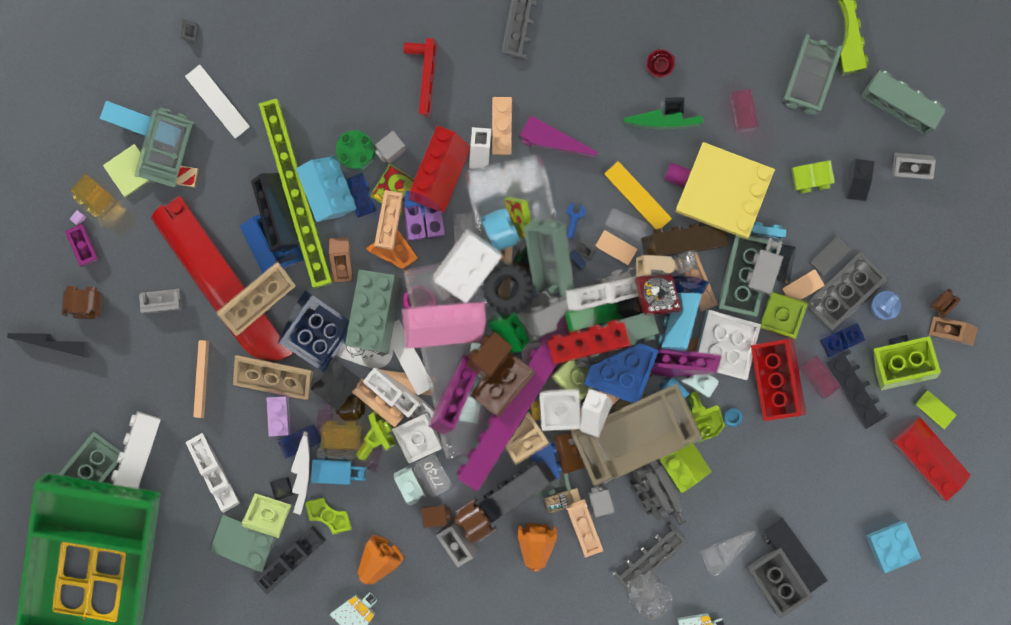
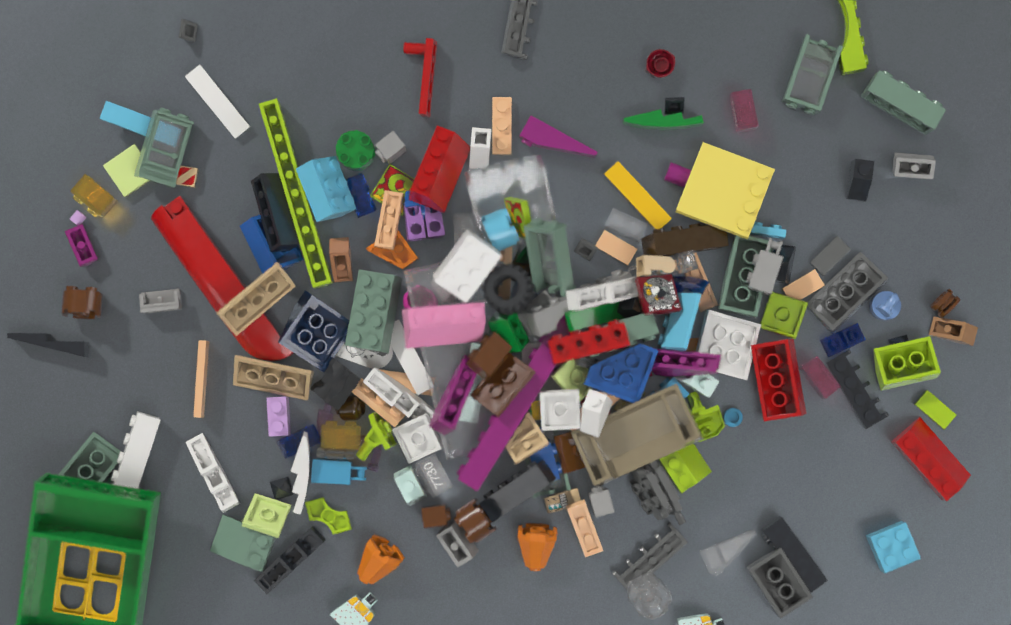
blue bar [566,203,586,239] -> none
dark blue tile [569,250,586,271] -> none
lime brick [791,160,835,194] -> none

